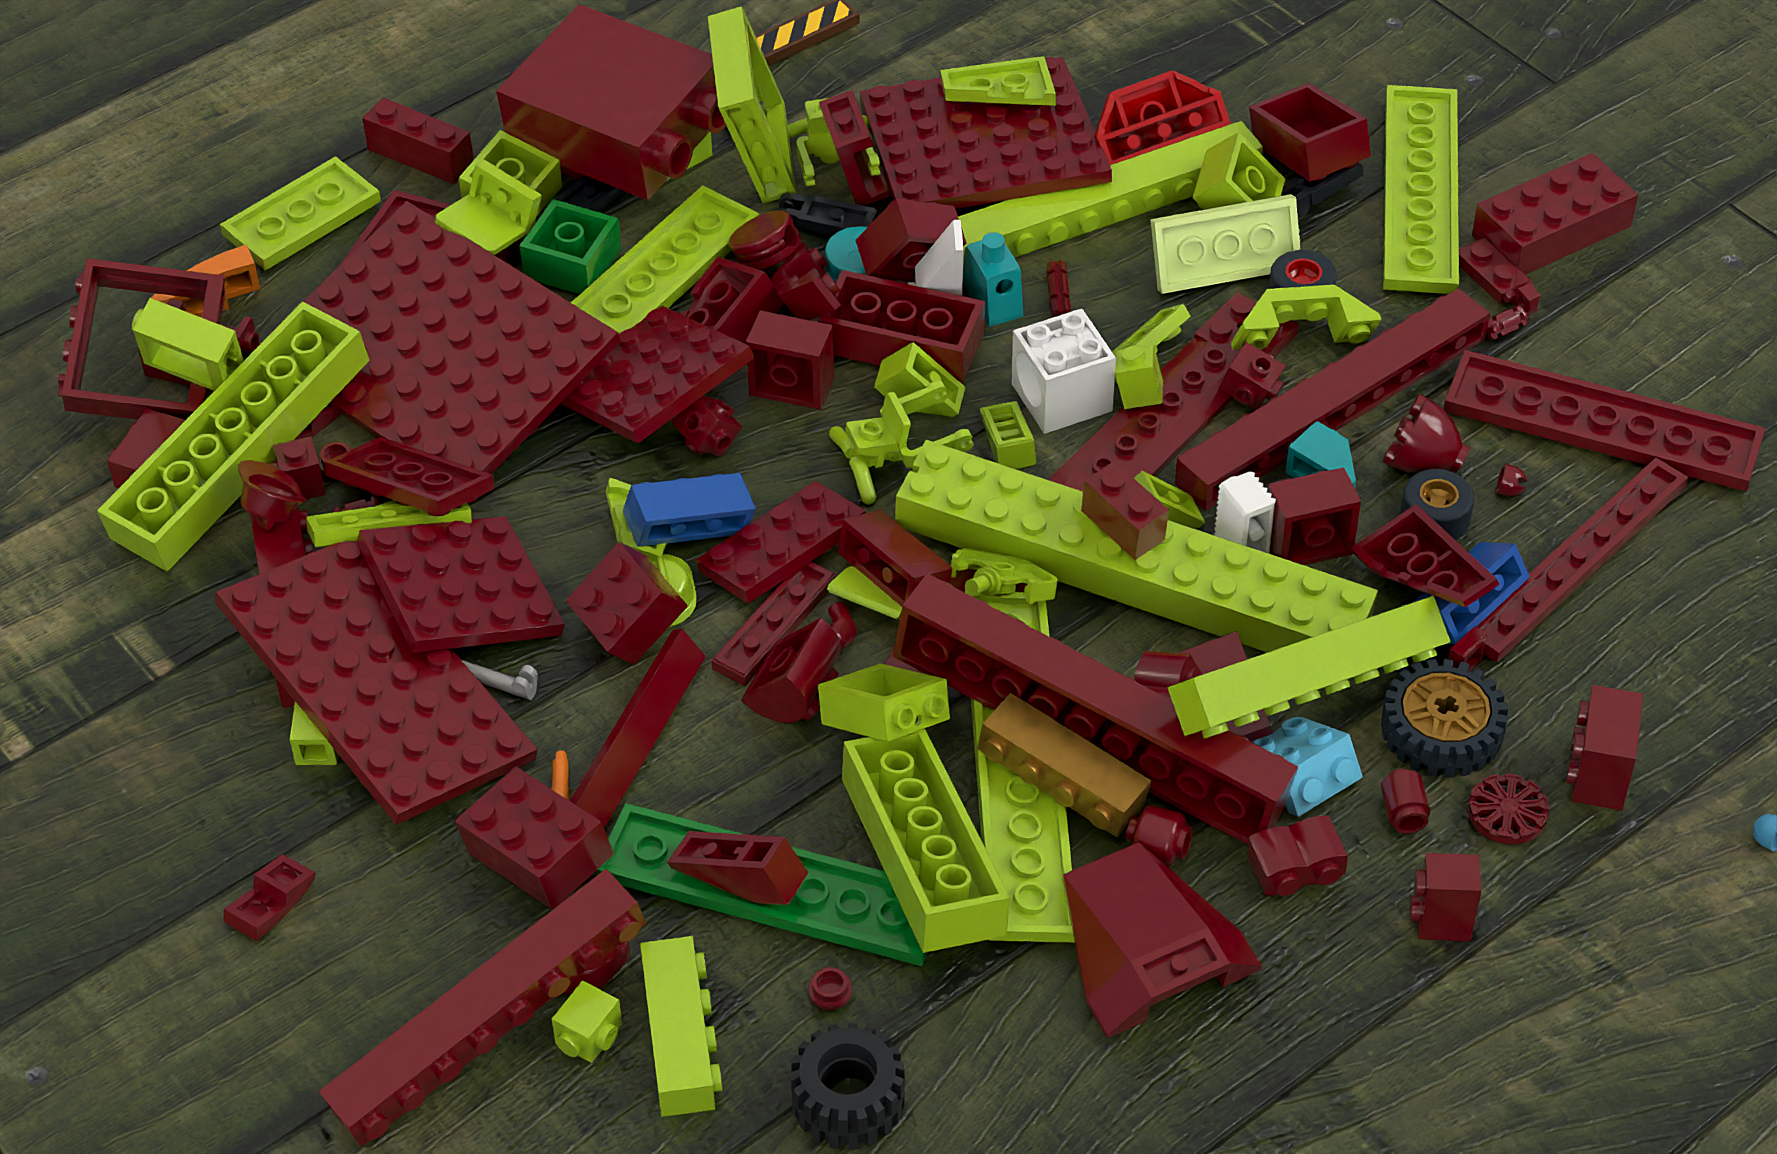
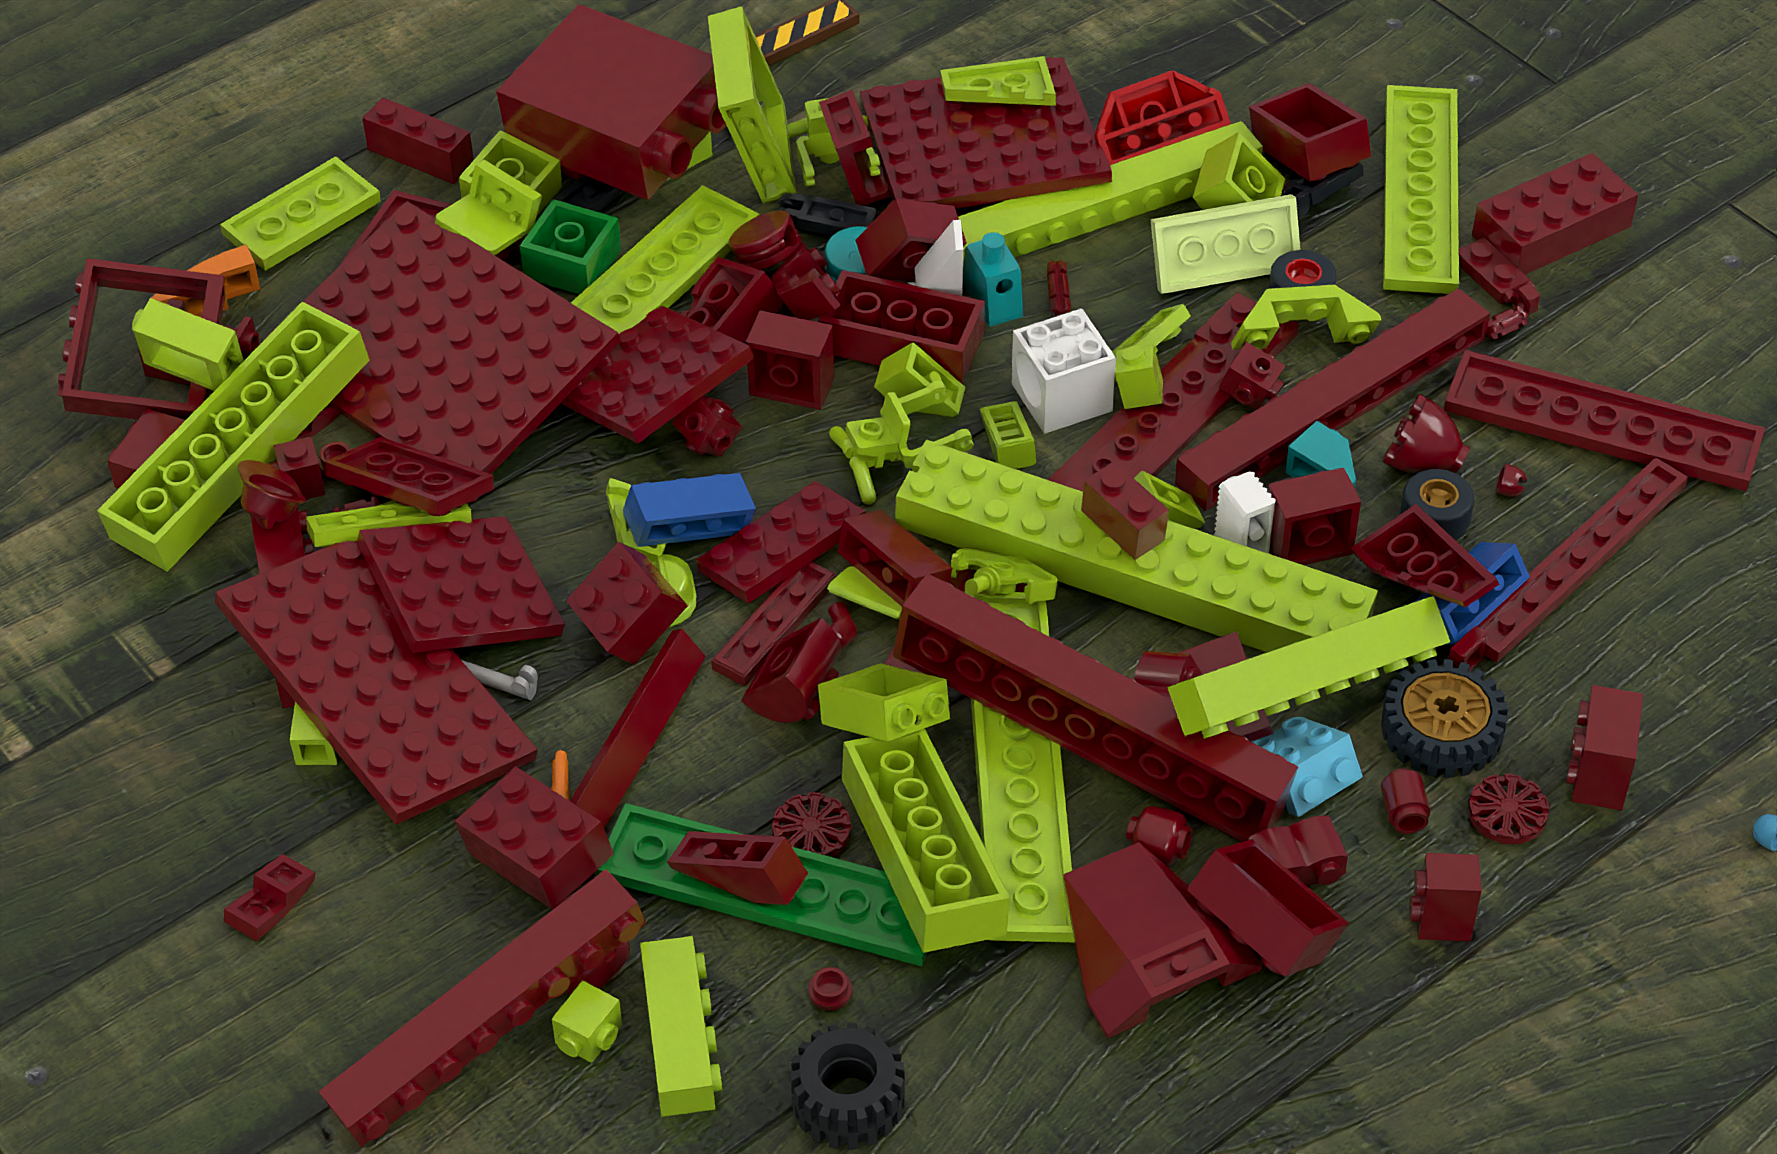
pearl gold brick [977,693,1152,837] -> none
none -> dark red wheel [772,792,852,858]
none -> dark red piece [1187,839,1349,976]

